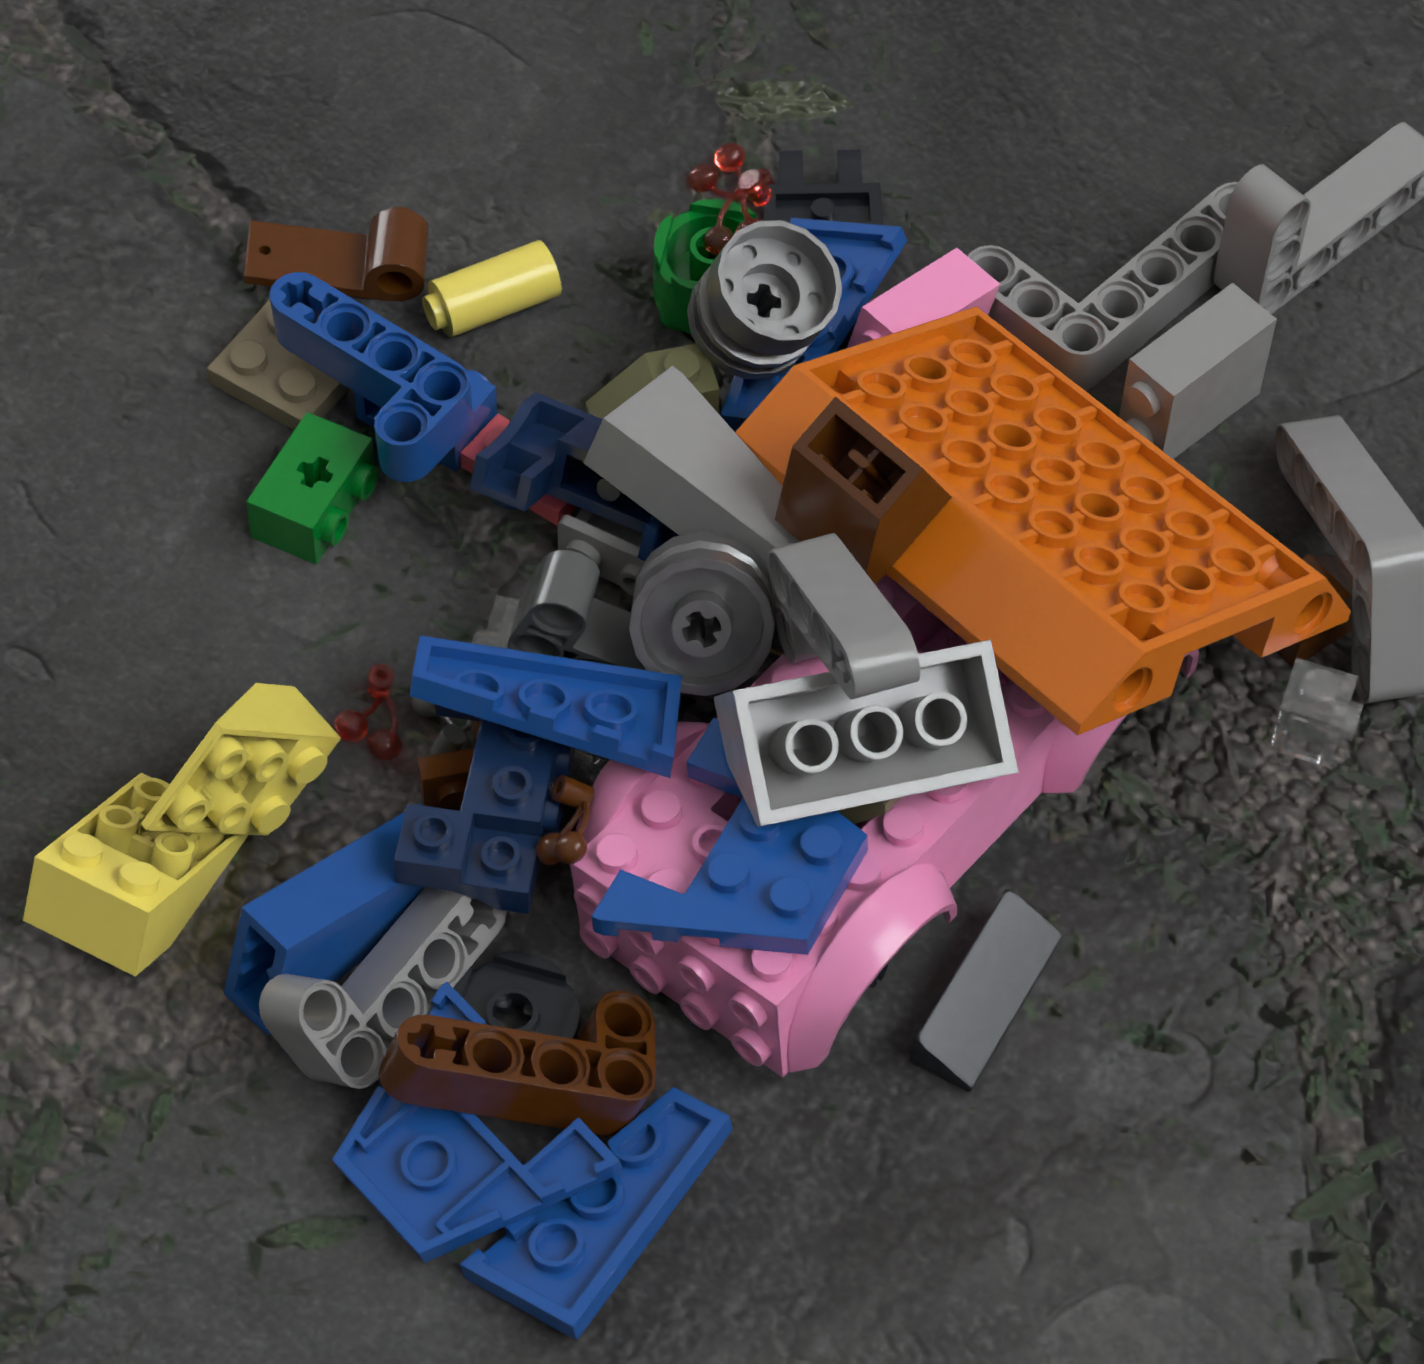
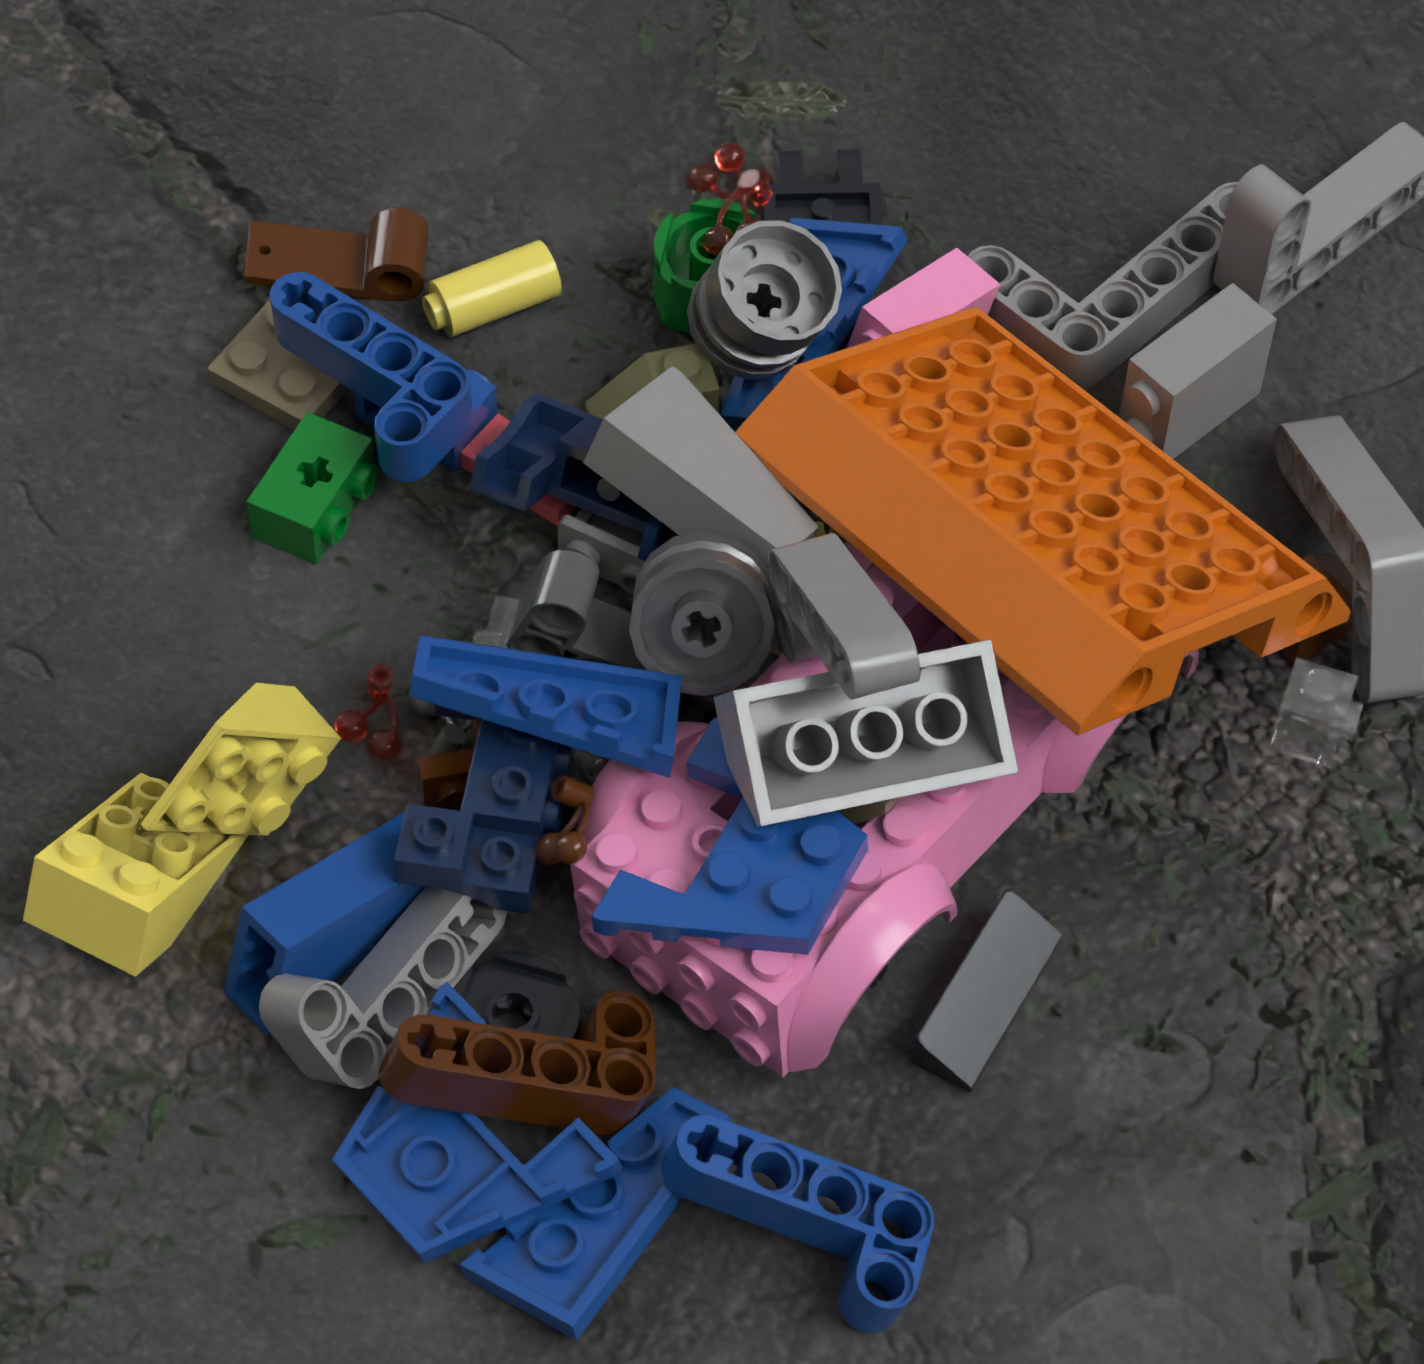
reddish brown slope [775,396,952,585] -> none
none -> blue beam [661,1114,934,1333]

